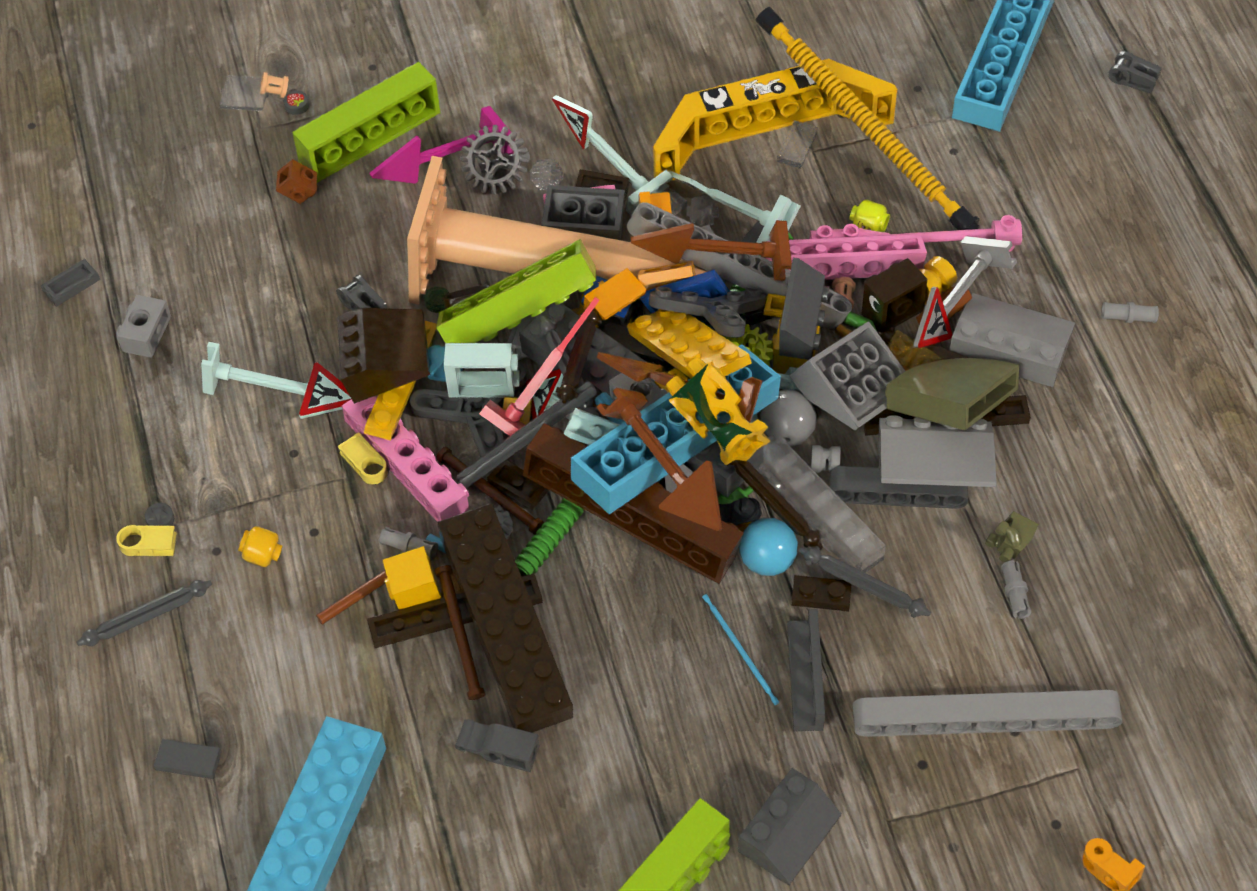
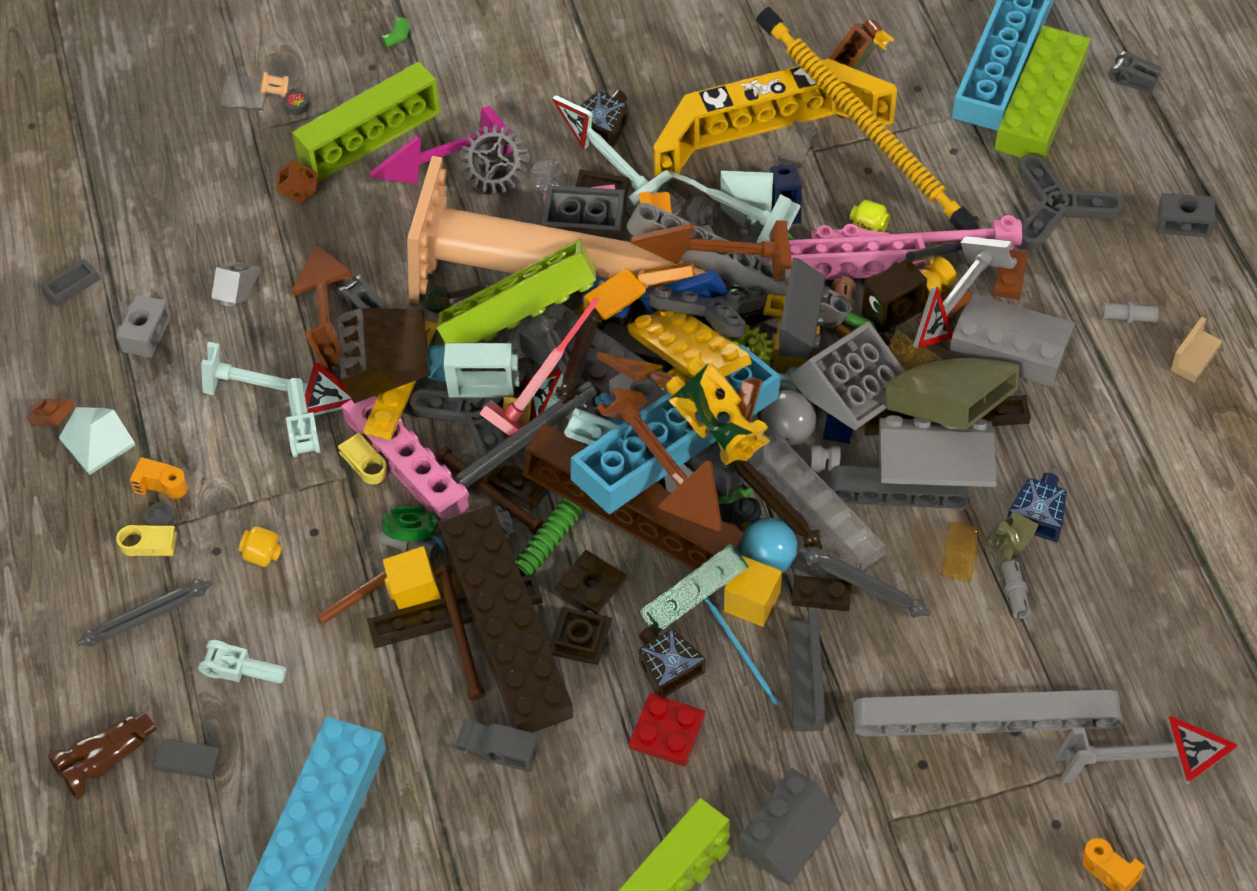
none -> dark orange plate [26,399,75,426]
none -> reddish brown piece [48,712,157,800]
none -> light aqua slope [59,407,135,475]
none -> light orange leg [130,457,188,499]
none -> light aqua connector [198,640,286,684]
none -> light grey slope [211,262,261,307]
none -> light aqua connector [286,378,321,458]
none -> dark orange piece [291,246,352,373]
none -> green tile [381,506,438,541]
none -> bright green arm [382,17,410,48]
none -> dark brown piece [549,607,612,665]
none -> dark brown piece [555,550,627,614]
none -> dark brown torso [580,90,628,148]
none -> red plate [629,692,705,767]
none -> clear green tile [638,543,749,633]
none -> dark brown torso [639,627,706,697]
none -> light aqua slope [720,171,773,229]
none -> yellow head [724,556,782,627]
none -> dark blue torso [769,164,802,224]
none -> clear blue tile [823,413,853,444]
none -> dark orange torso [829,19,894,70]
none -> black bar [906,241,963,262]
none -> clear yellow slope [941,522,978,582]
none -> dark orange plate [993,250,1028,300]
none -> lime brick [994,25,1091,160]
none -> torso [1008,473,1067,543]
none -> dark grey piece [1018,154,1124,249]
none -> light grey piece [1055,716,1237,784]
none -> dark grey brick [1157,193,1216,238]
none -> tan panel [1170,317,1222,383]

